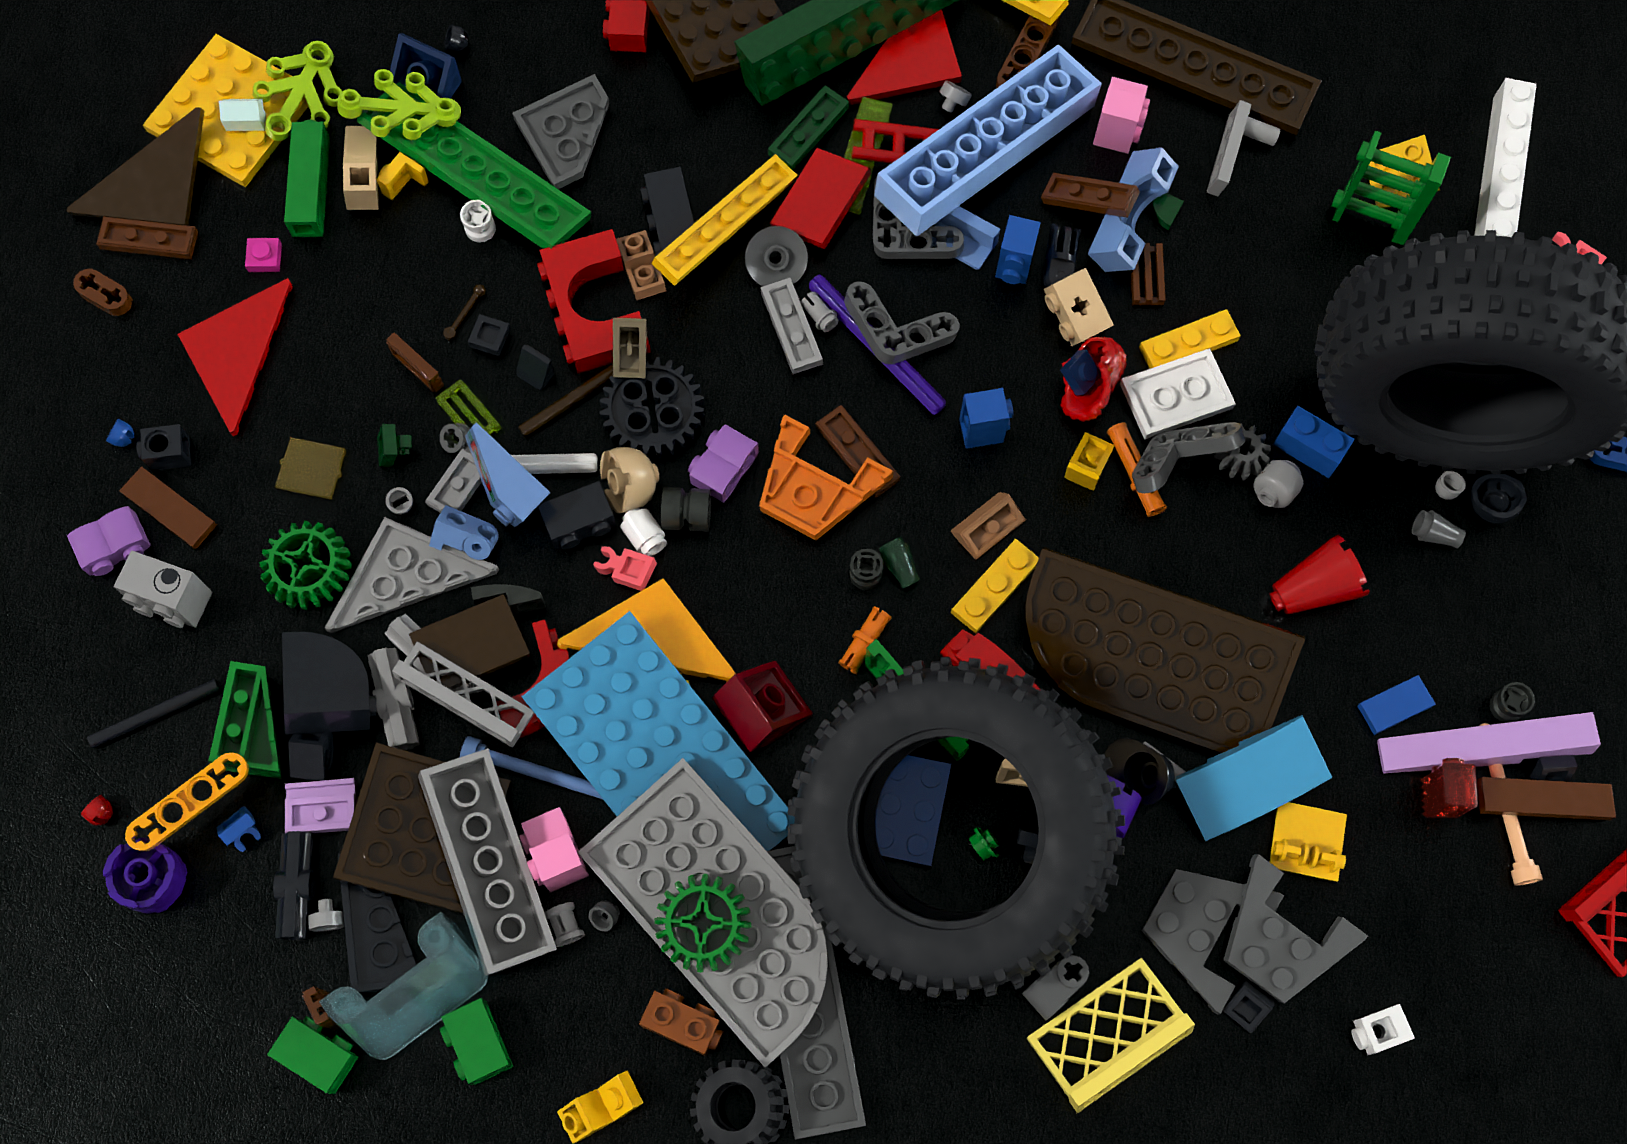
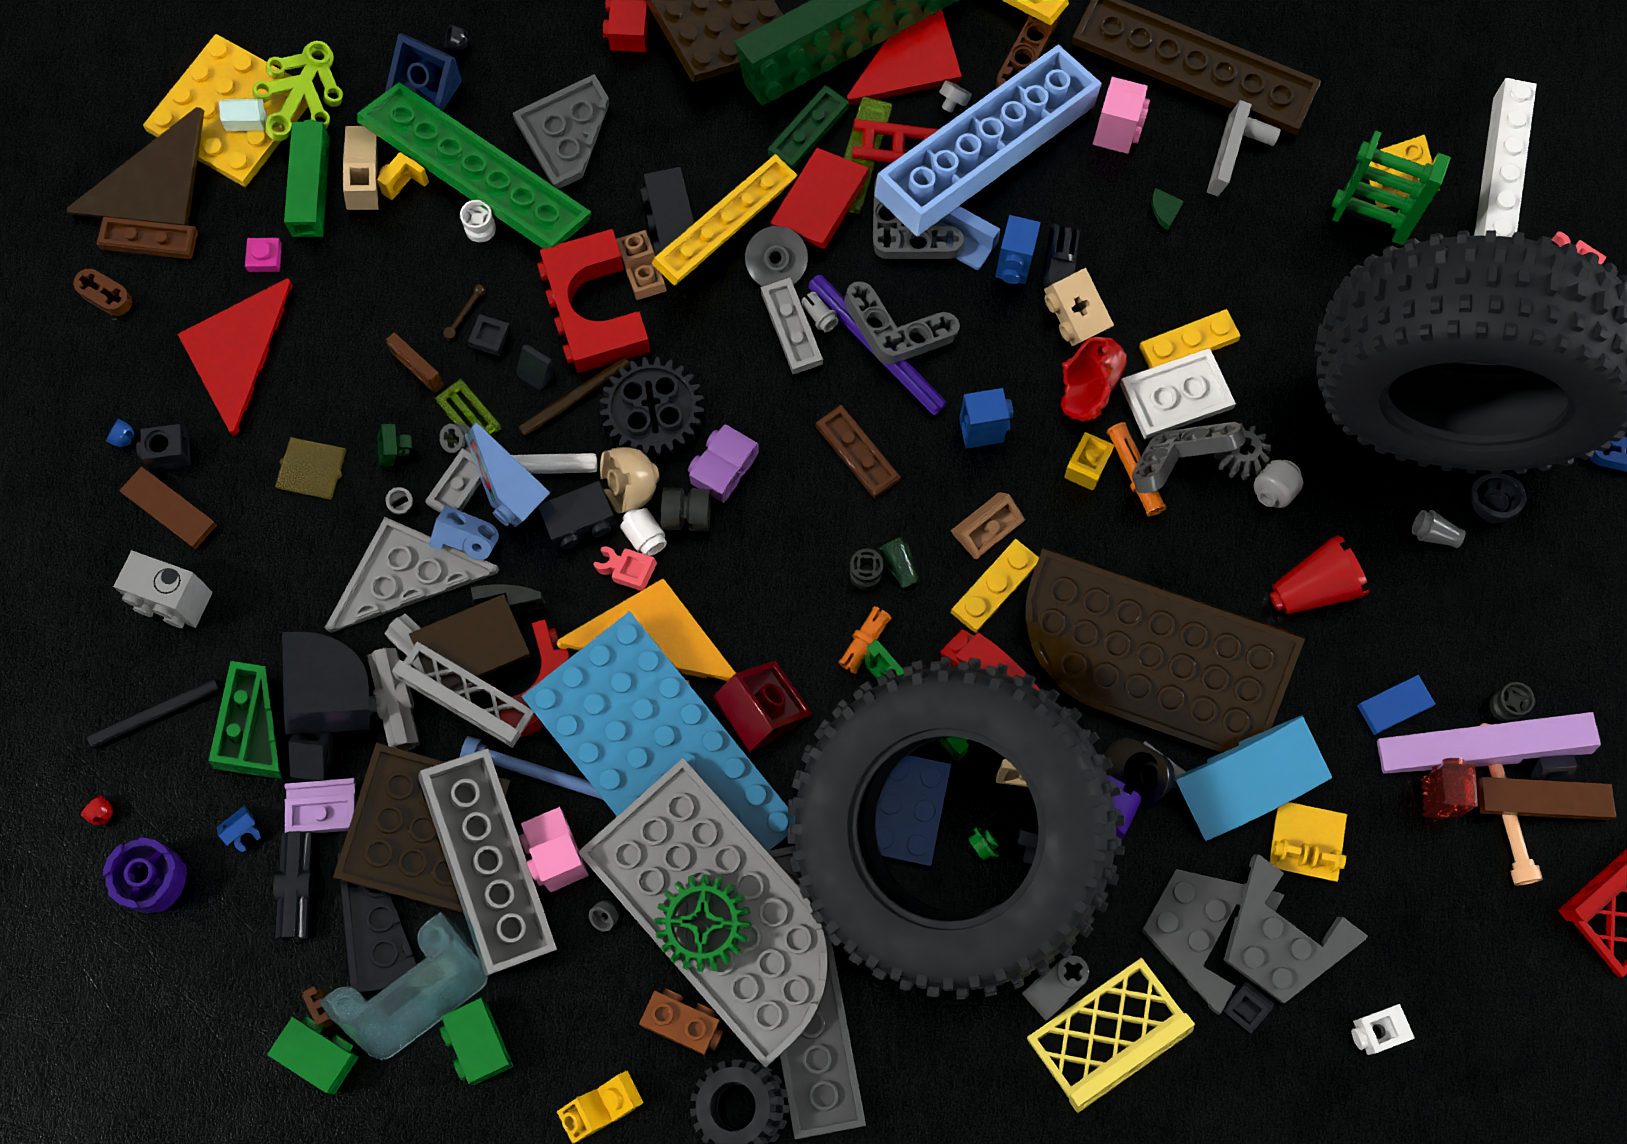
medium lavender brick [67,506,151,576] -> none
light orange beam [125,752,249,851] -> none
green gear [259,521,352,610] -> none
light grey tile [308,899,345,932] -> none
lime plant [337,69,461,140] -> none
light grey bush [545,902,585,947] -> none
dark tan slope [613,318,647,378] -> none
orange wing [759,415,893,540] -> none
reddish brown tile [1041,173,1140,218] -> none
dark blue plate [1060,349,1101,395] -> none
medium blue arch [1088,148,1179,272] -> none
reddish brown tile [1131,243,1166,305] -> none
blue brick [1273,405,1355,478] -> none
light grey hinge [1435,471,1465,500] -> none

